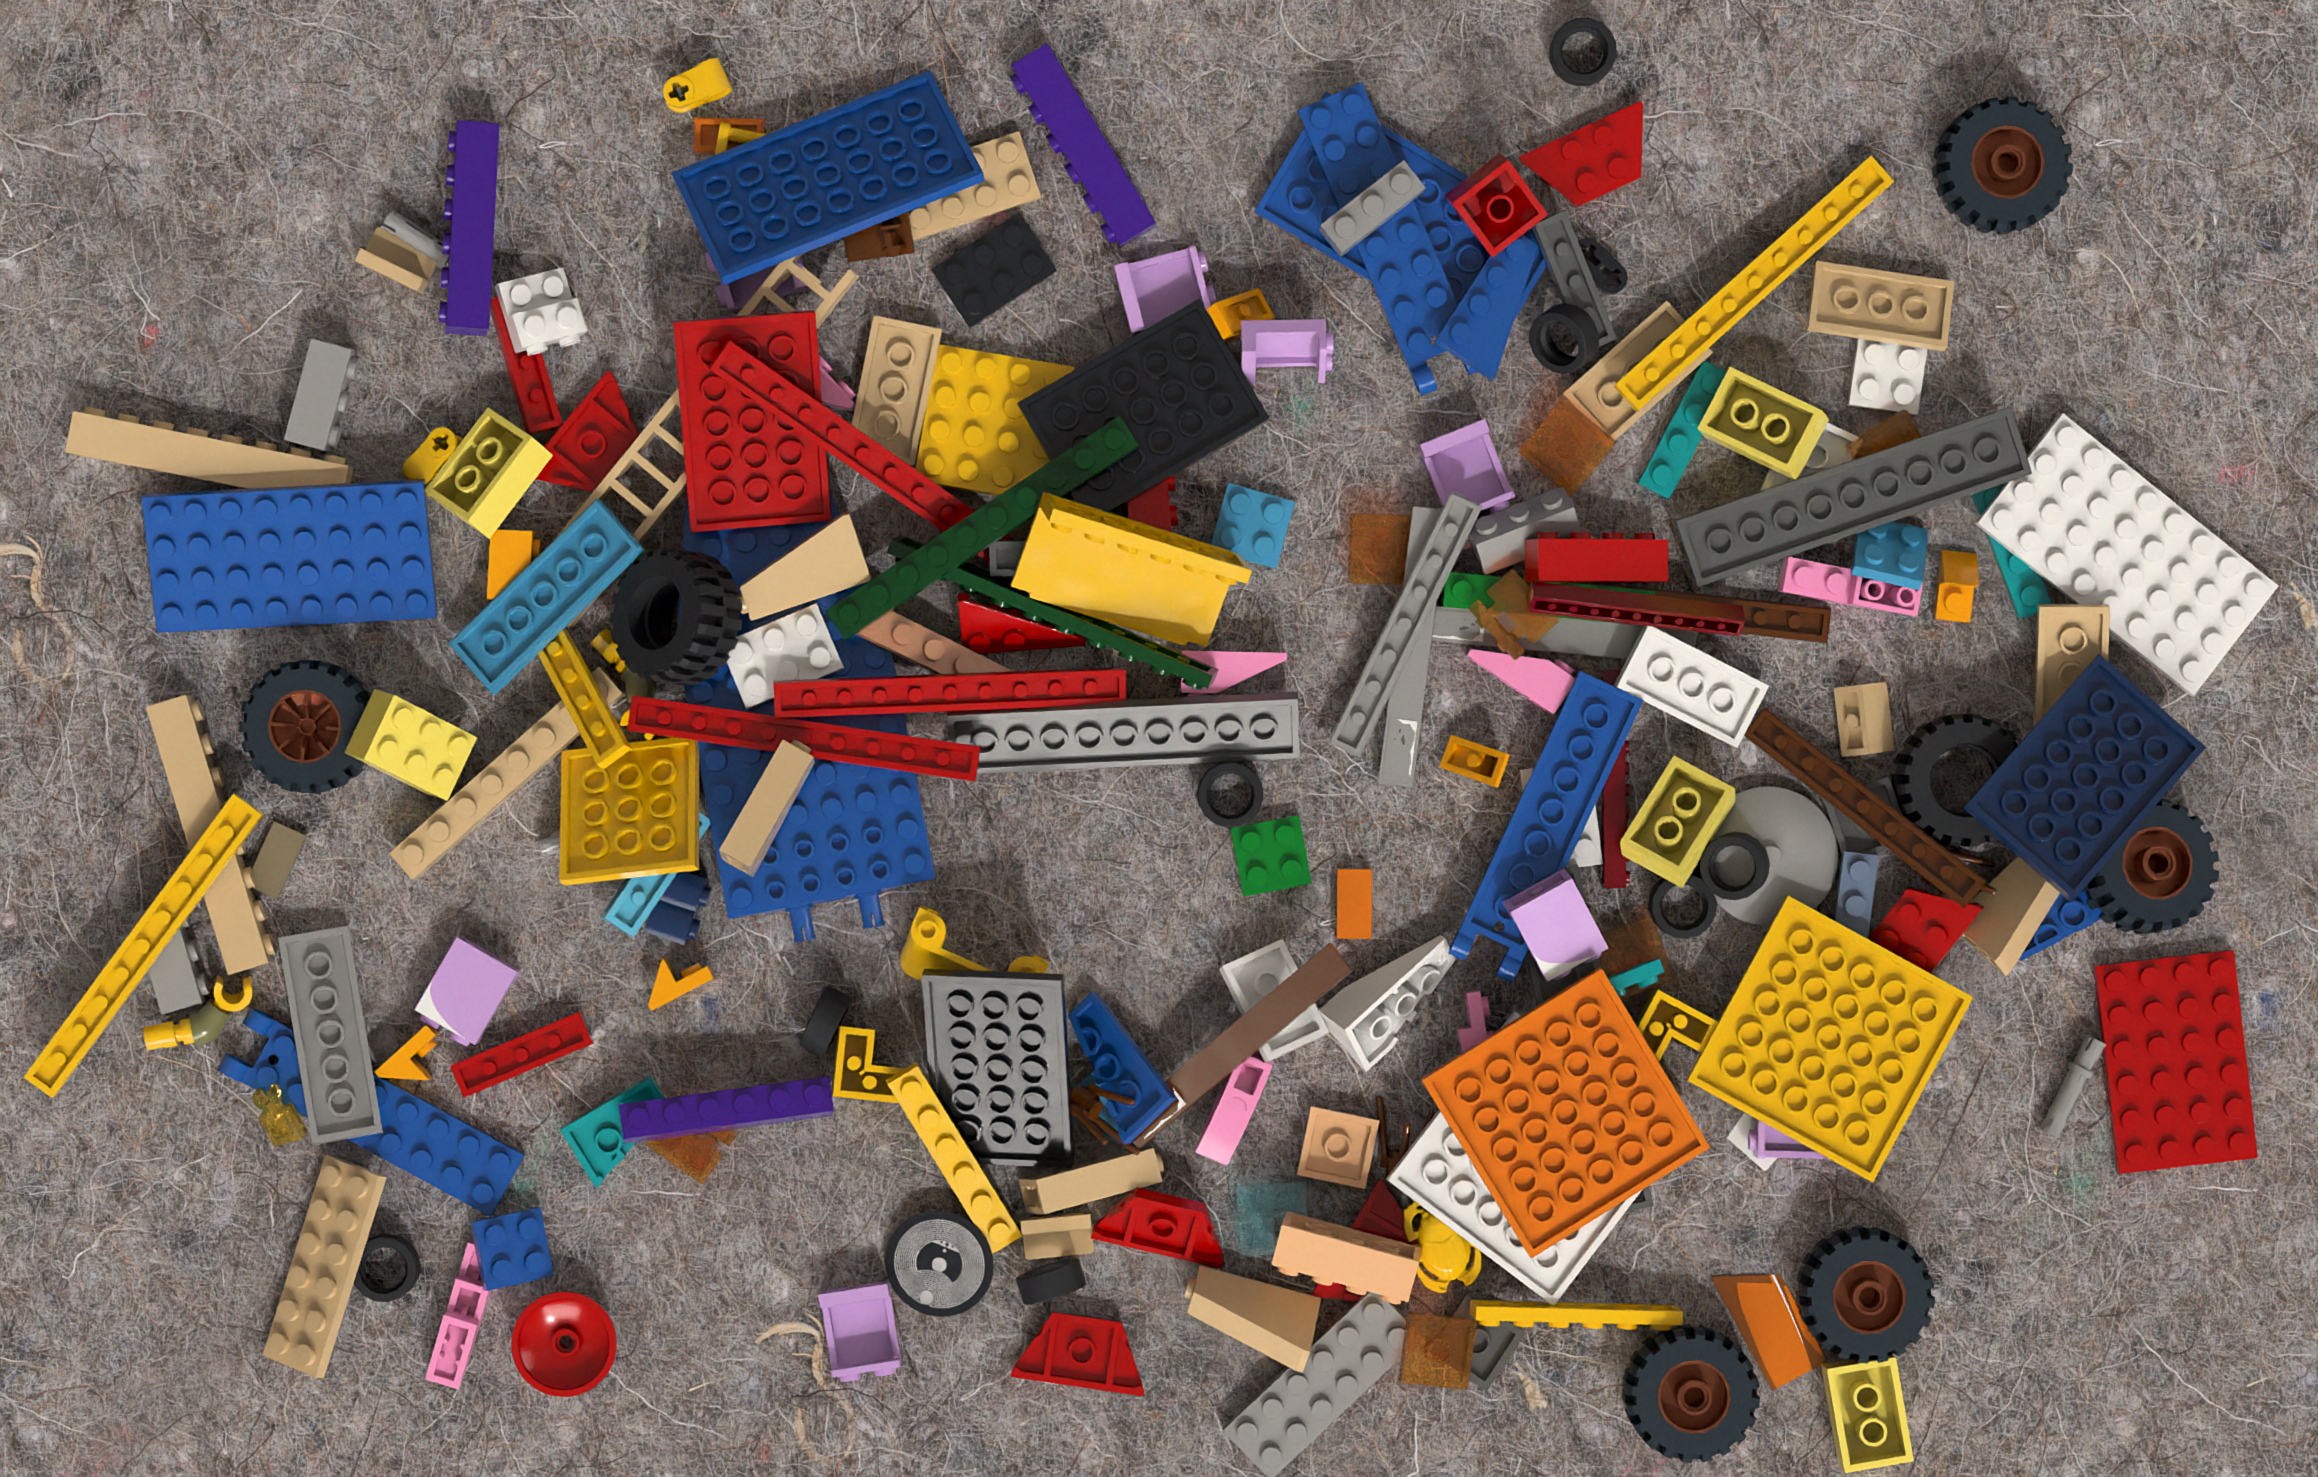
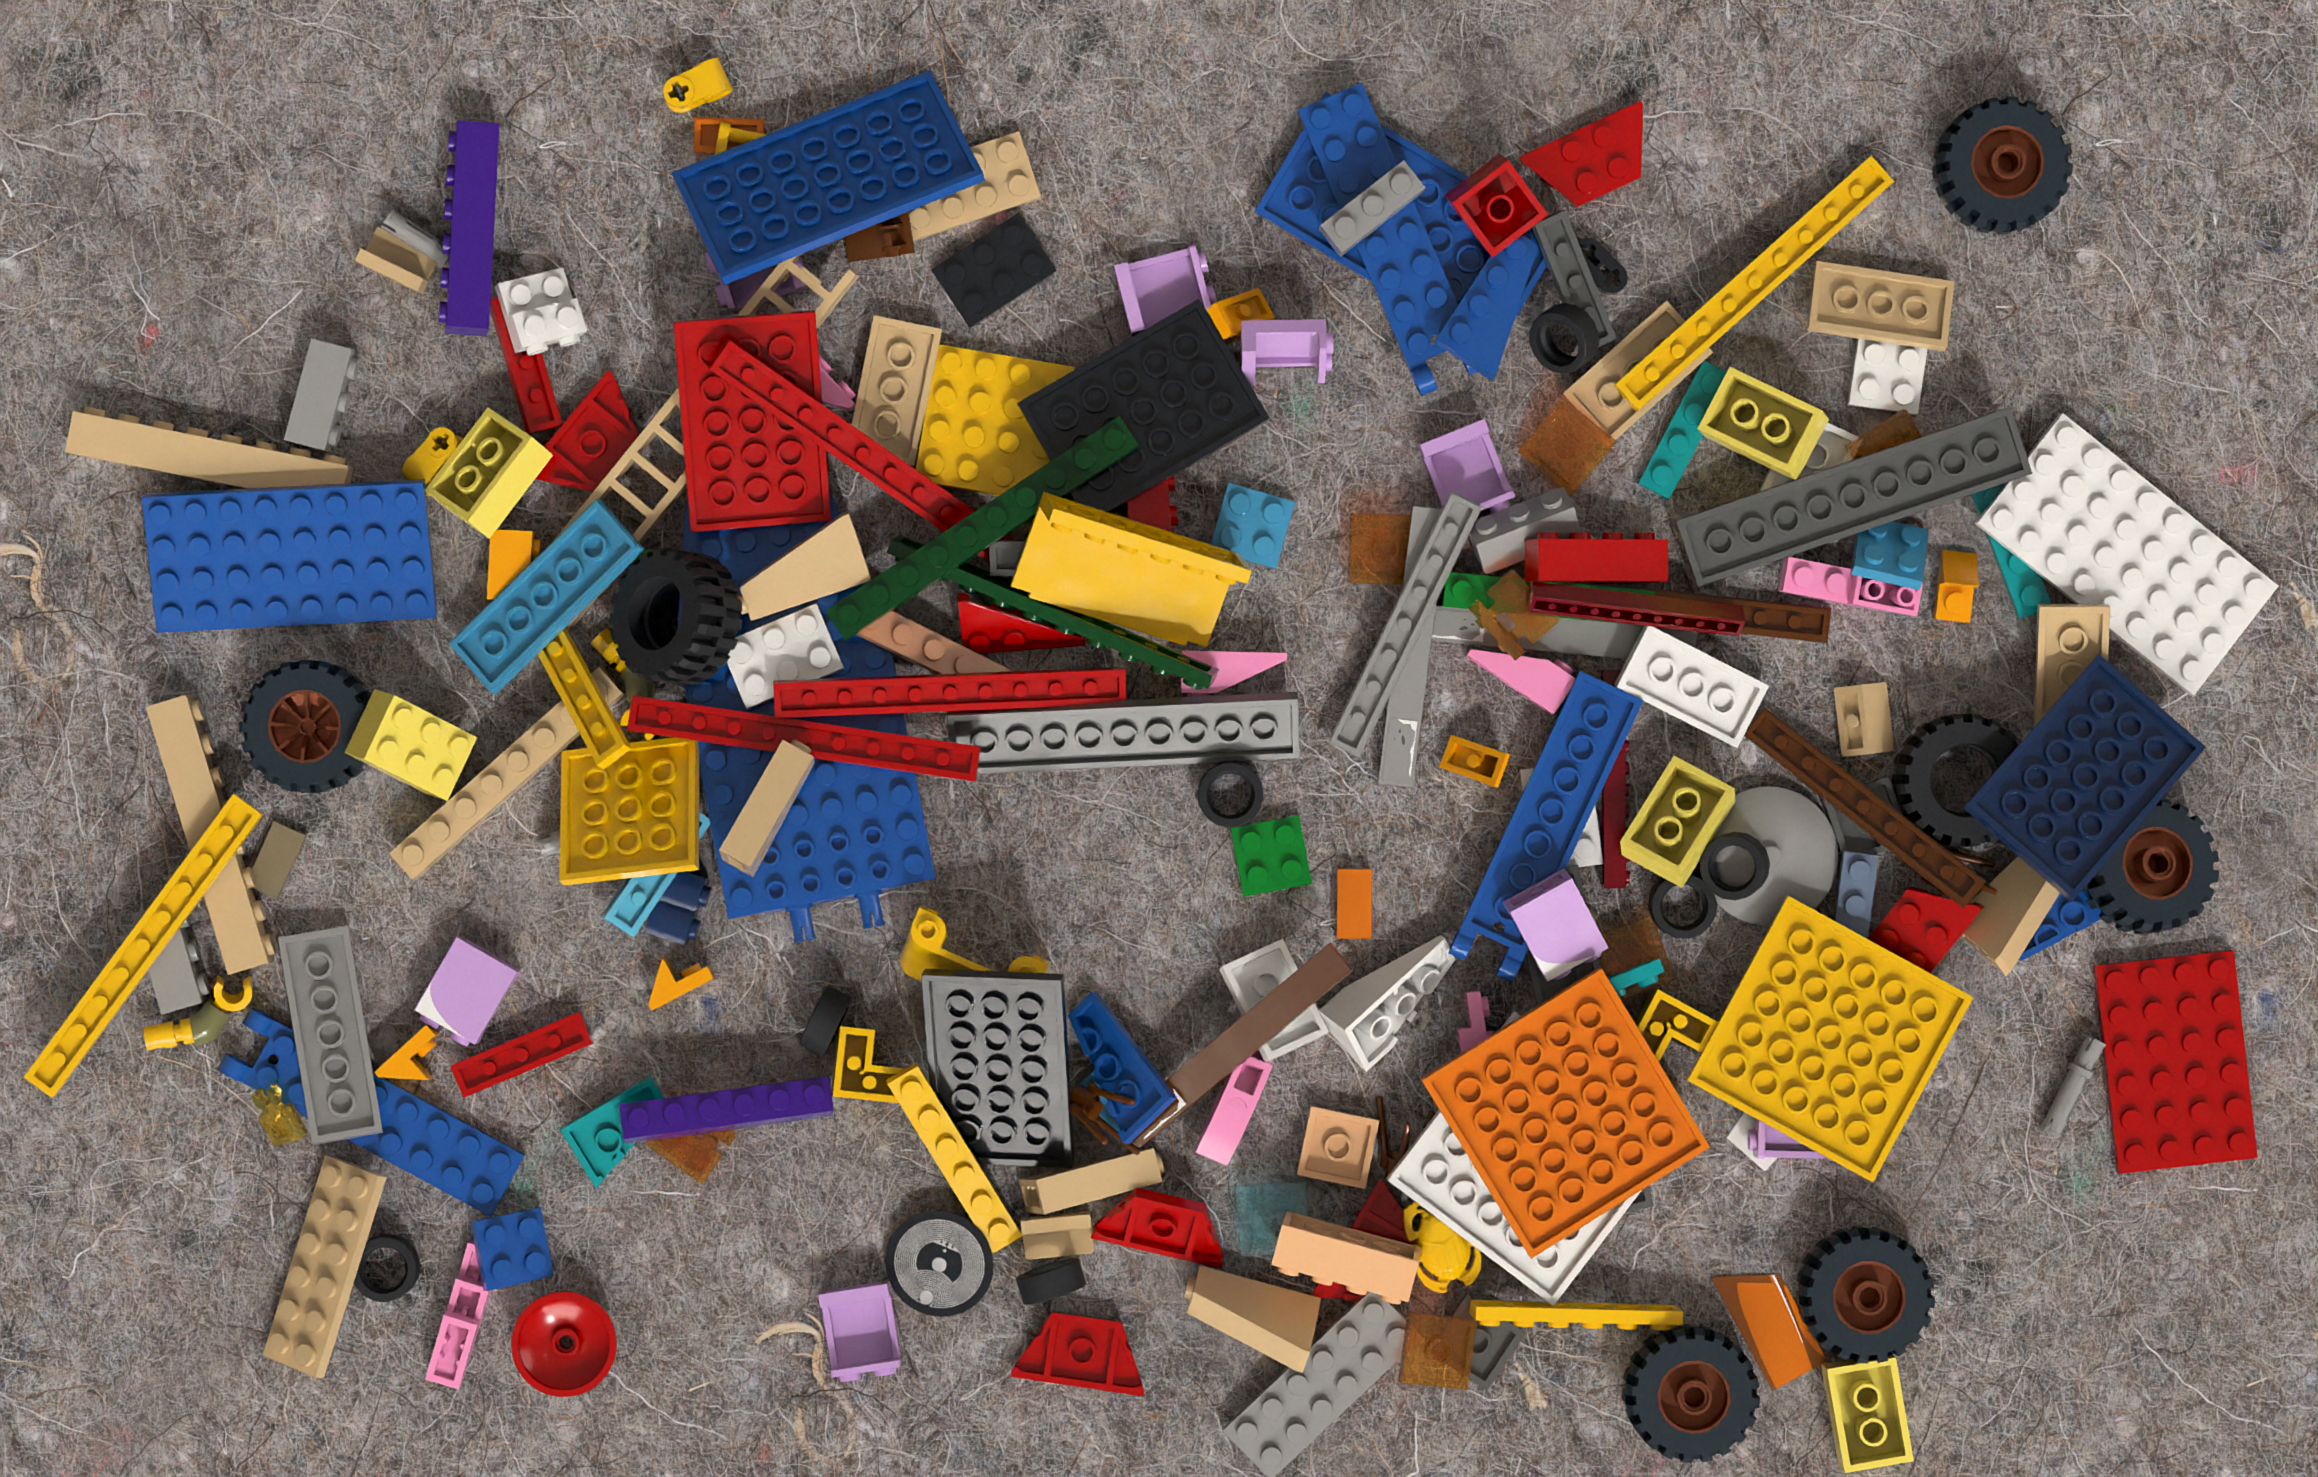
dark purple brick [1009,43,1156,248] -> none
black tyre [1549,18,1617,87] -> none

